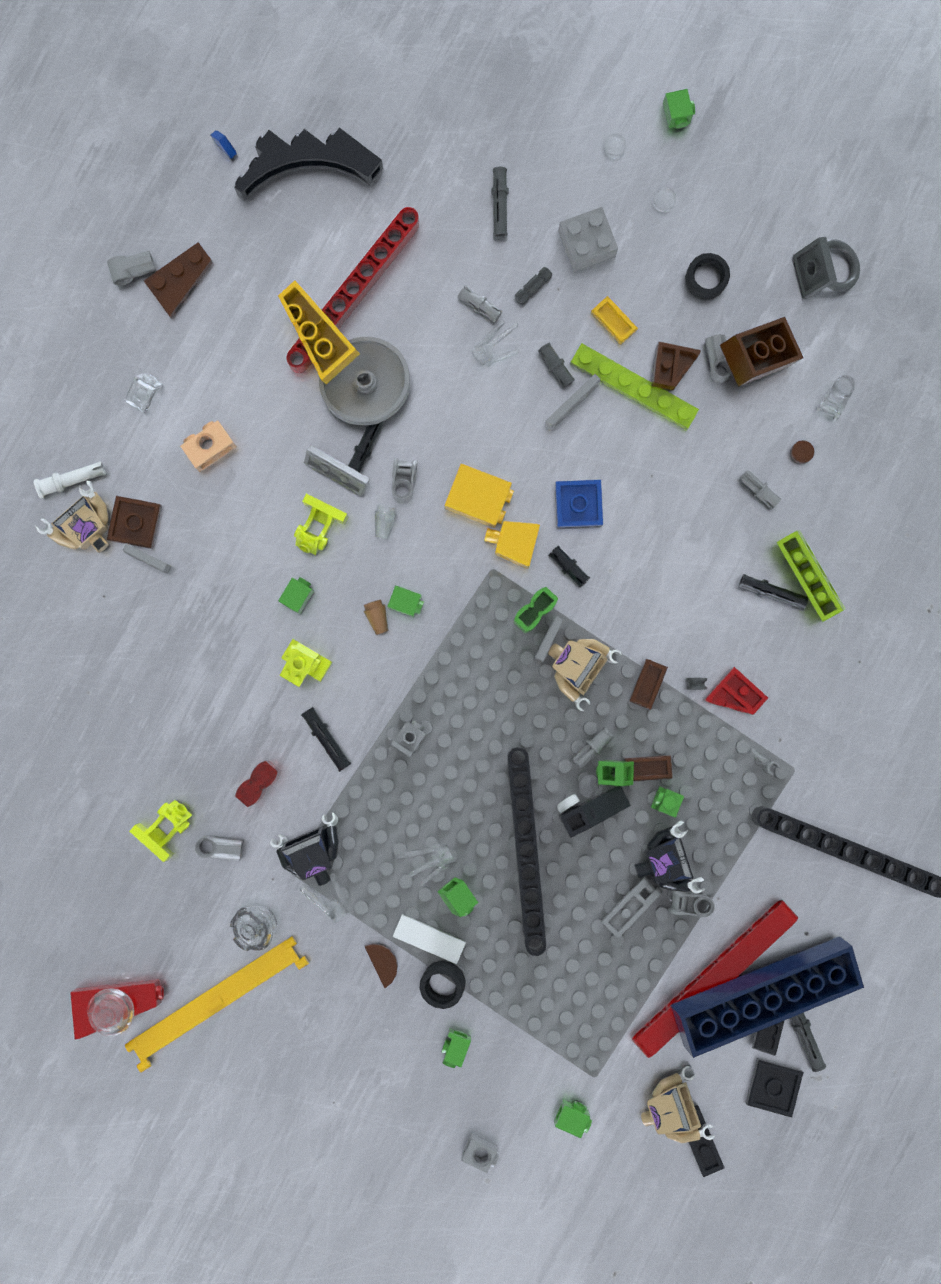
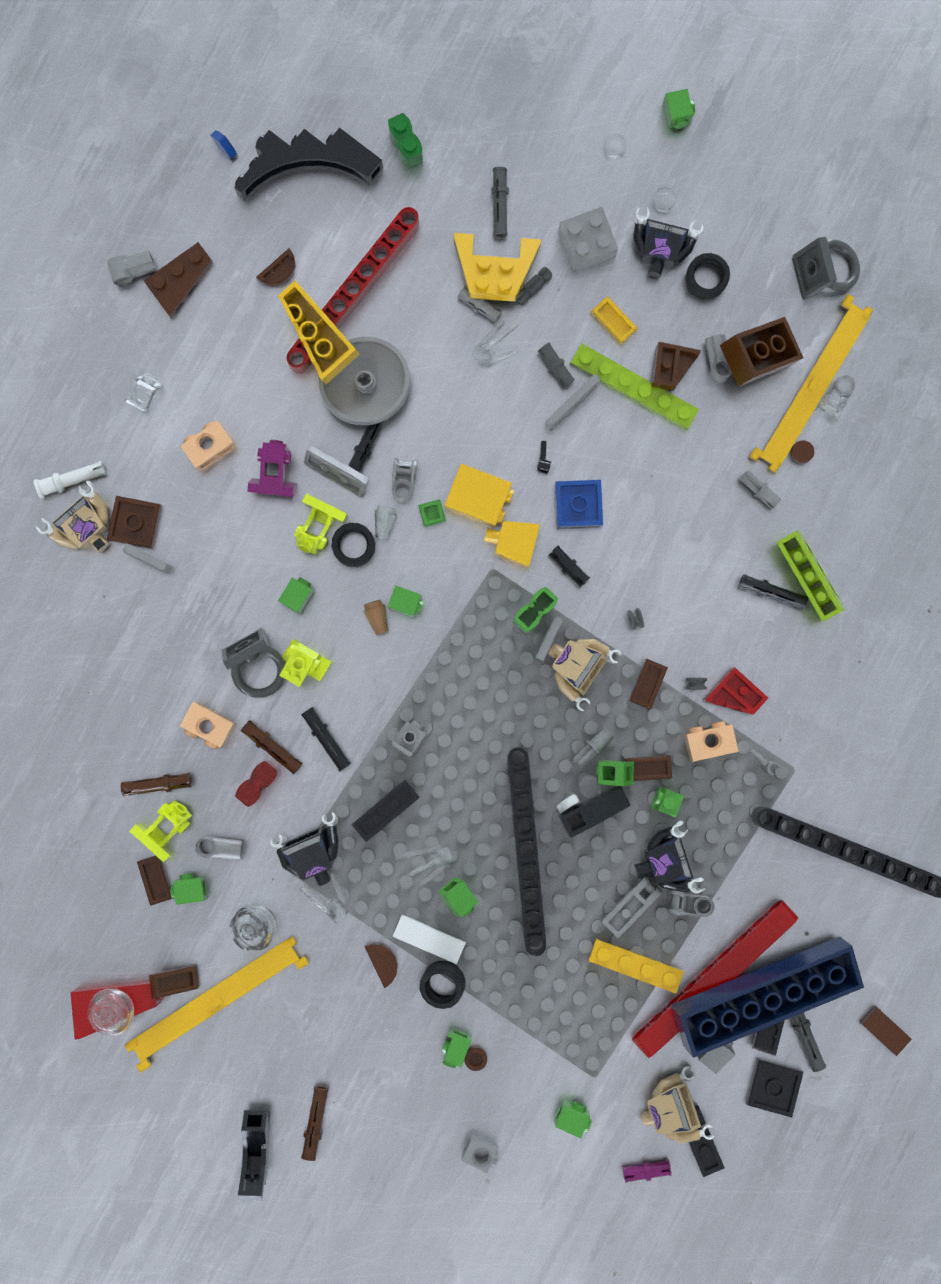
none -> reddish brown pin [121,773,192,797]
none -> reddish brown tile [137,855,172,906]
none -> reddish brown tile [149,965,198,999]
none -> bright green brick [170,873,208,905]
none -> light nougat brick [180,702,237,750]
none -> dark grey tile [222,628,285,698]
none -> black arch [238,1110,269,1201]
none -> reddish brown pin [241,720,303,775]
none -> magenta tile [247,440,297,497]
none -> reddish brown tile [256,248,296,287]
none -> reddish brown pin [301,1086,329,1161]
none -> black tyre [331,523,375,567]
none -> black plate [351,780,420,842]
none -> green brick [388,113,423,169]
none -> bright green tile [418,499,446,528]
none -> yellow wing [454,233,541,302]
none -> reddish brown tile [464,1046,487,1071]
none -> black hand [537,441,551,474]
none -> yellow plate [588,938,684,994]
none -> magenta pin [623,1160,672,1183]
none -> dark grey bush [627,608,644,630]
none -> black torso [633,207,704,277]
none -> light nougat brick [683,721,739,762]
none -> light grey brick [698,1042,735,1074]
none -> yellow piece [749,294,873,473]
none -> reddish brown tile [860,1006,912,1056]

